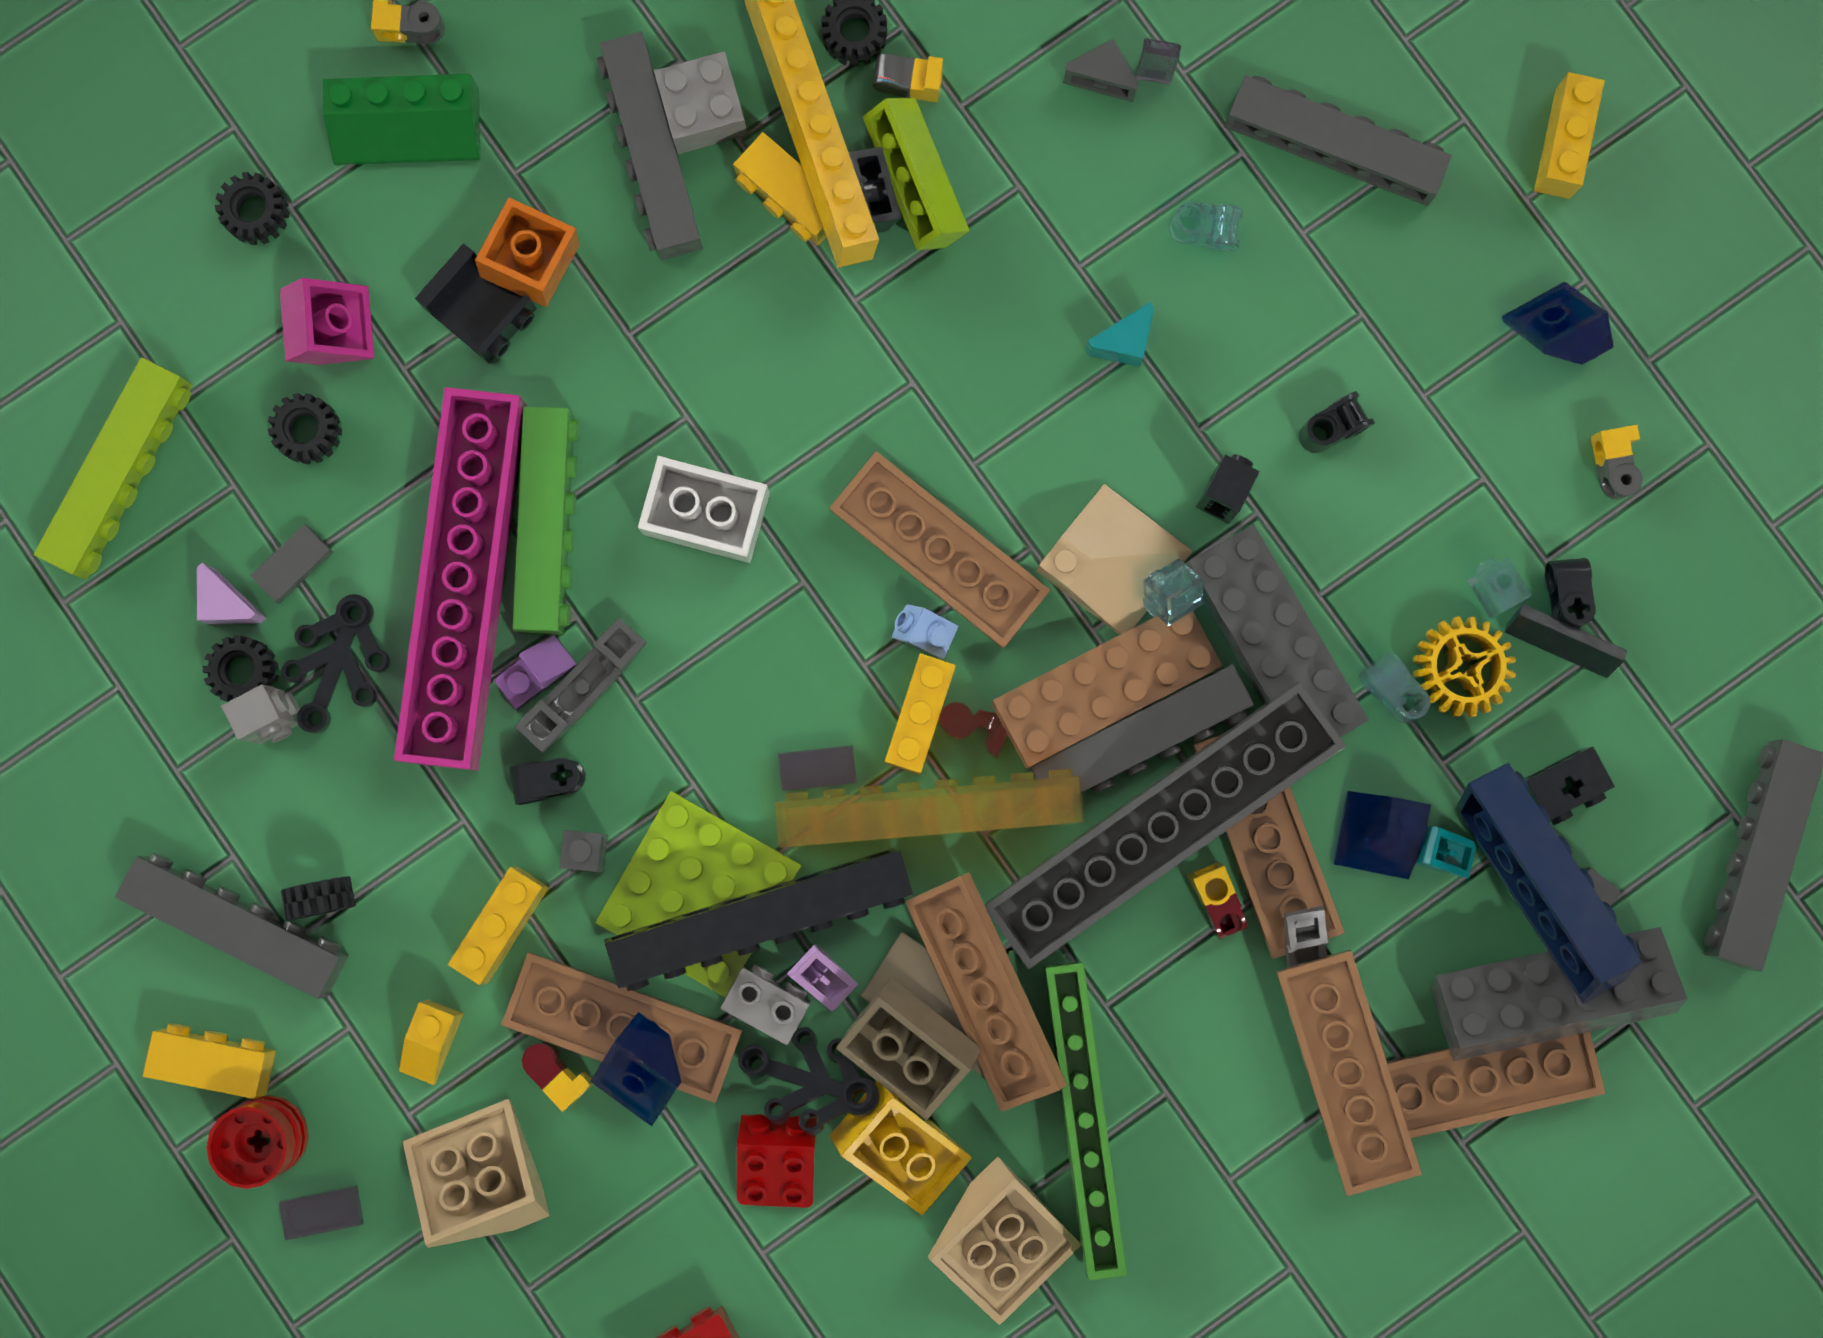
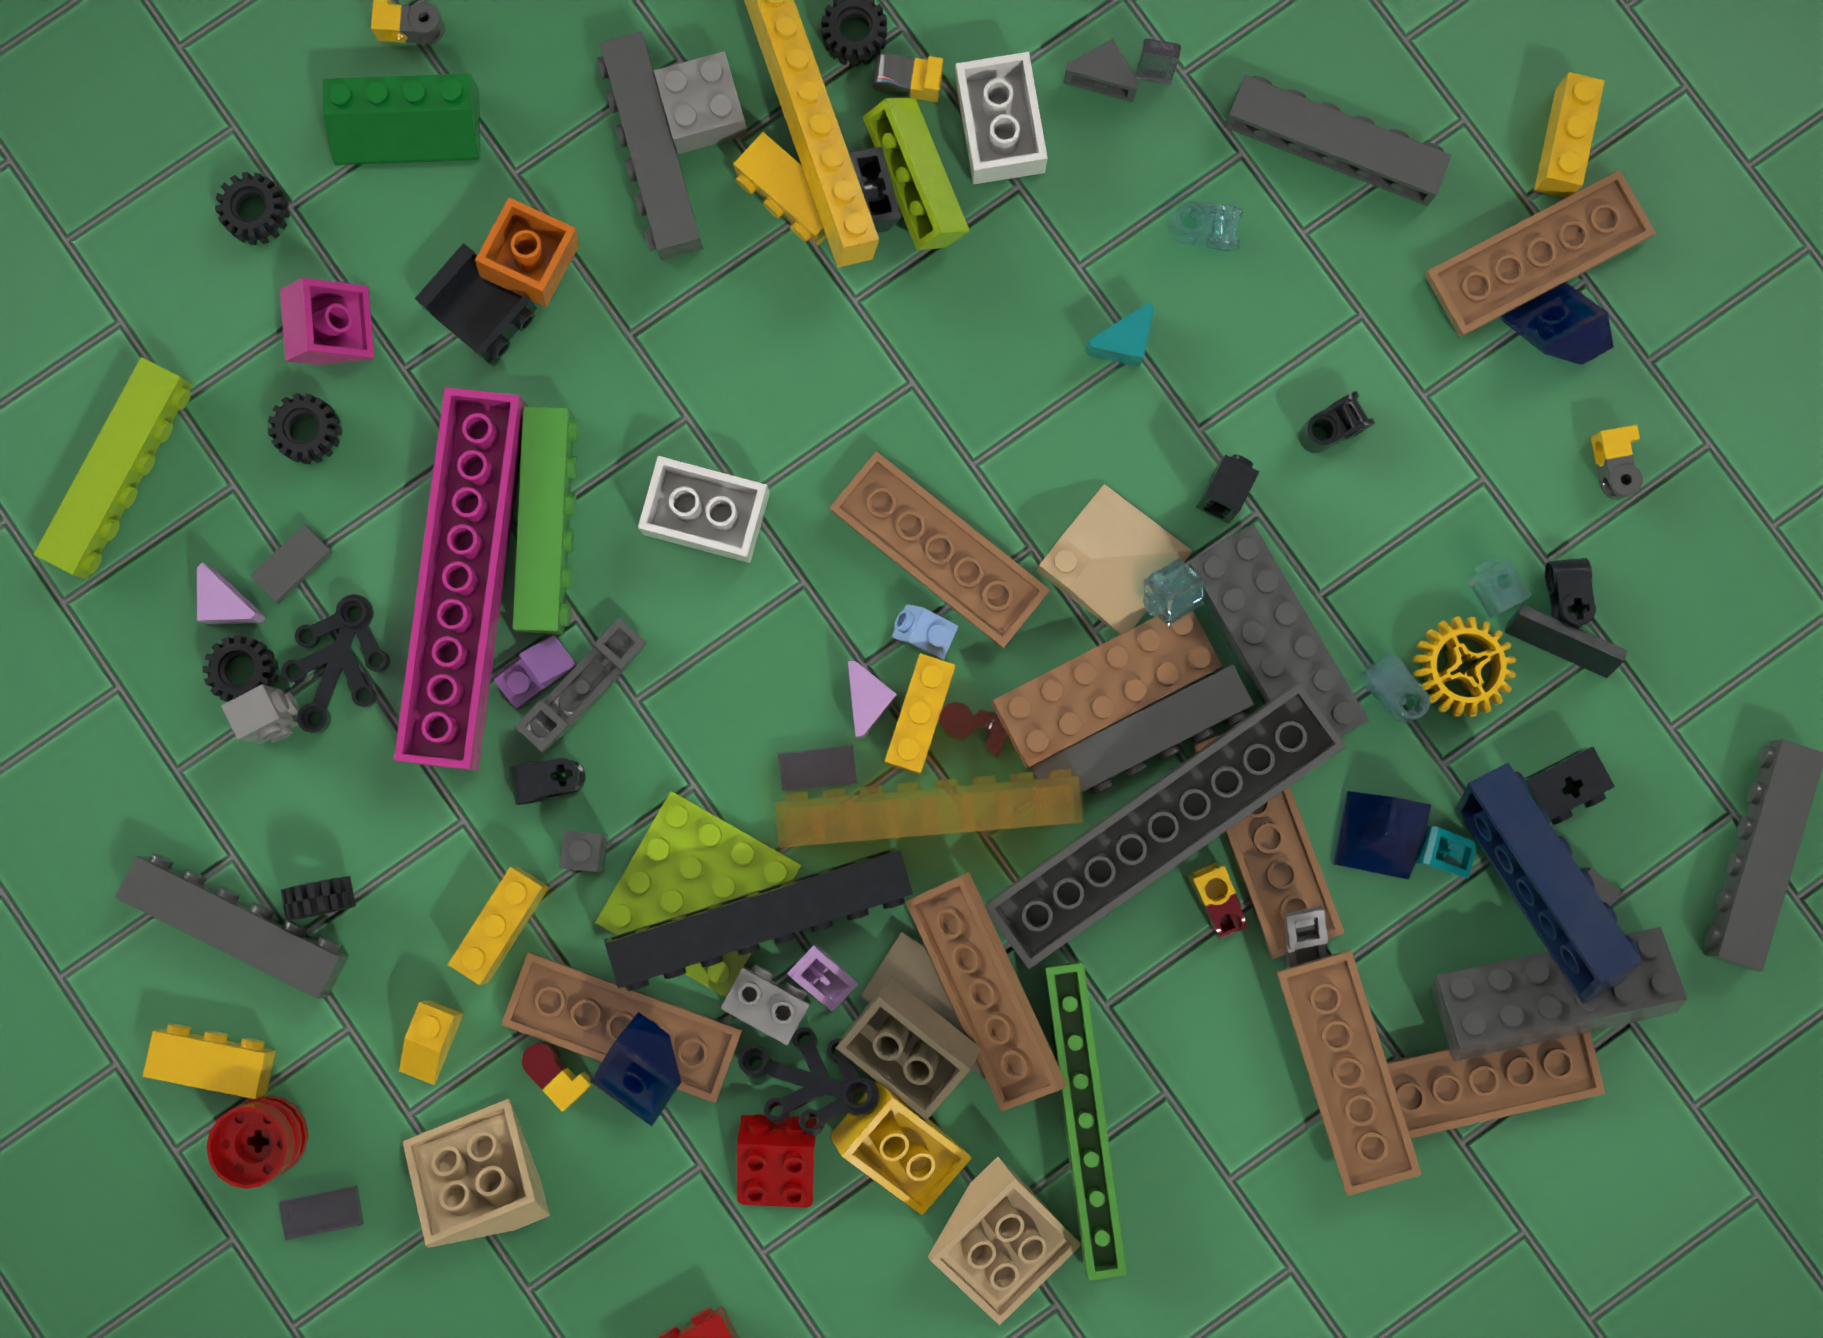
none -> lavender slope [848,661,897,739]
none -> white brick [955,52,1048,184]
none -> medium nougat plate [1424,170,1656,338]

